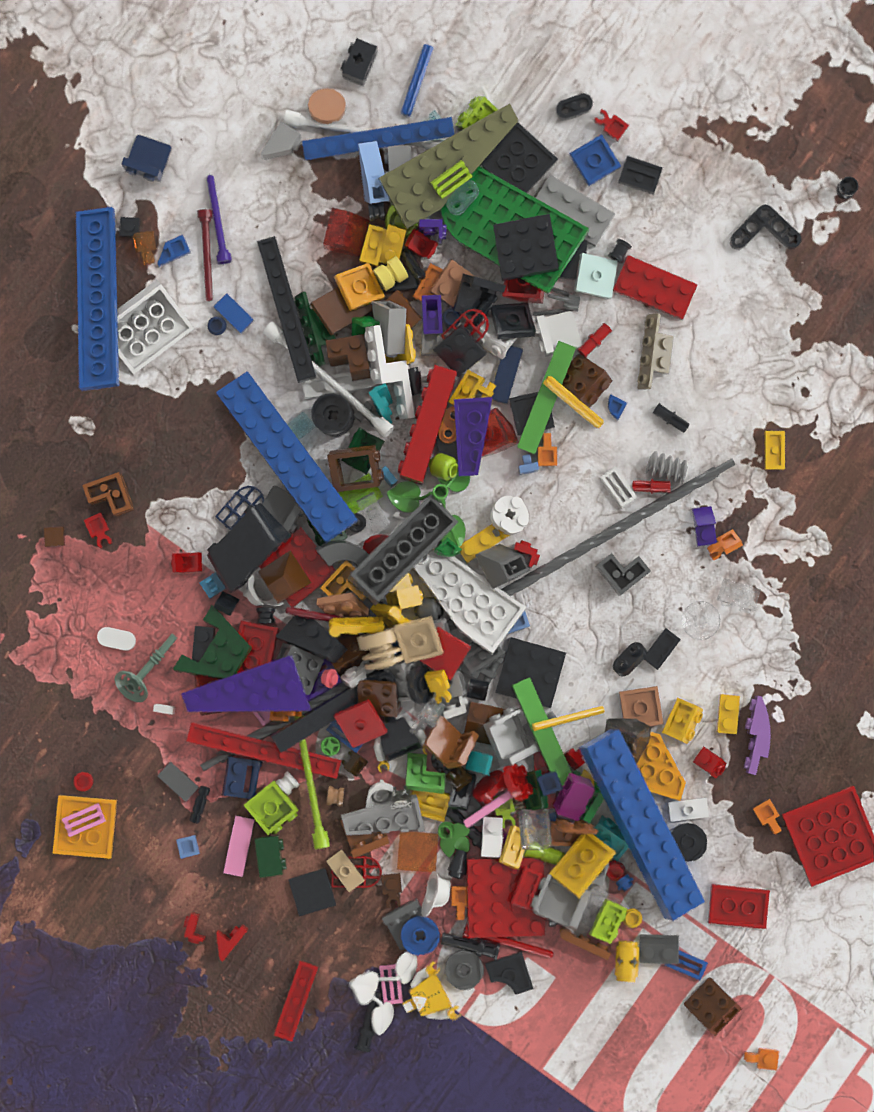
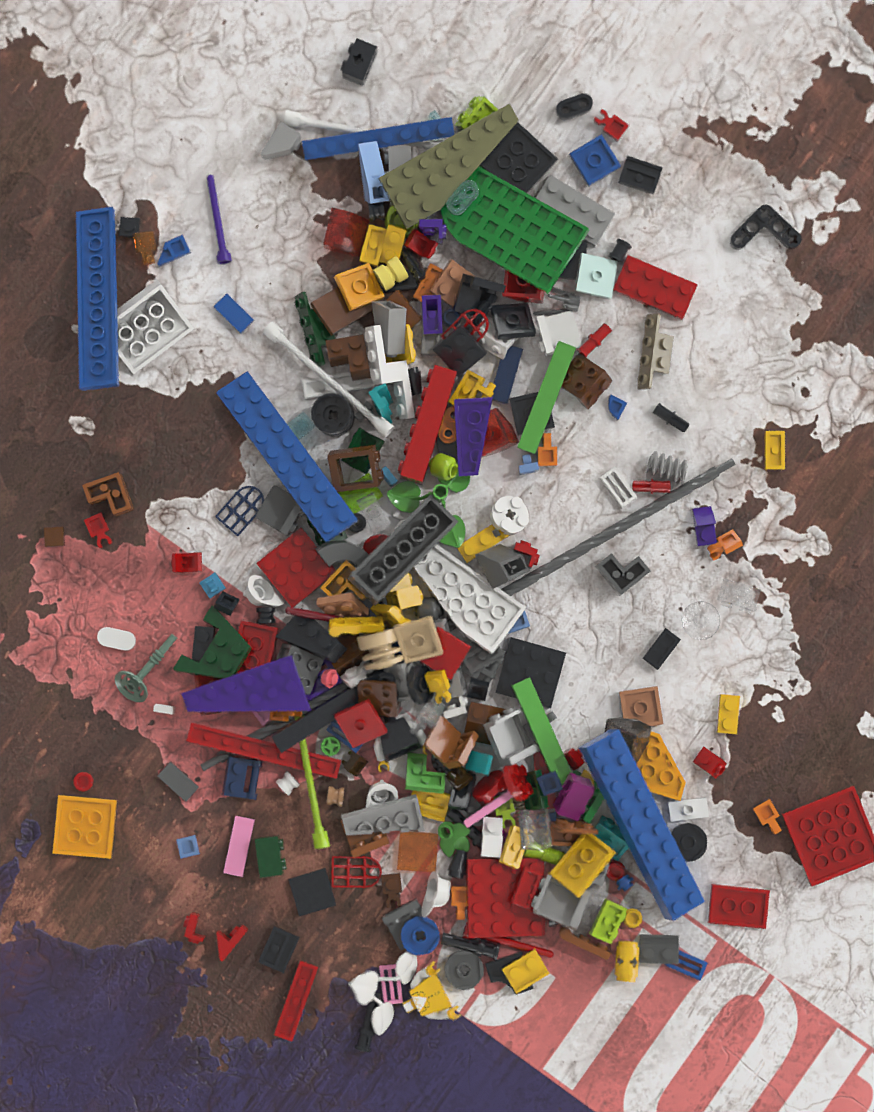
bright pink tile [62,803,106,837] -> none
dark blue bracket [121,135,172,182] -> none
black axle [189,786,210,824] -> none
dark red piece [197,209,213,301] -> none
dark blue plate [207,316,227,336] -> none
black windscreen [207,503,292,593] -> none
lime plate [244,780,299,835] -> none
black tile [257,236,317,383] -> none
reddish brown slope [258,551,311,604] -> none
nougat tile [308,88,346,124] -> none
tan plate [326,849,365,892] -> none
green panel [351,316,380,337] -> none
clear smoke tile [391,785,412,809] -> none
blue axle [401,44,433,117] -> none
lime tile [430,160,473,199] -> none
green tile [434,537,462,557] -> none
black plate [493,214,559,281] -> none
yellow bar [532,706,605,731] -> none
yellow axle [543,376,604,428] -> none
black plate [613,642,647,677] -> none
yellow bracket [662,698,703,744] -> none
reddish brown bracket [684,977,742,1036] -> none
medium lavender slope [744,696,770,775] -> none
orange plate [744,1048,779,1071] -> none
black wheel [836,176,859,199] -> none
none -> black plate [258,926,300,974]
none -> yellow plate [502,949,550,994]

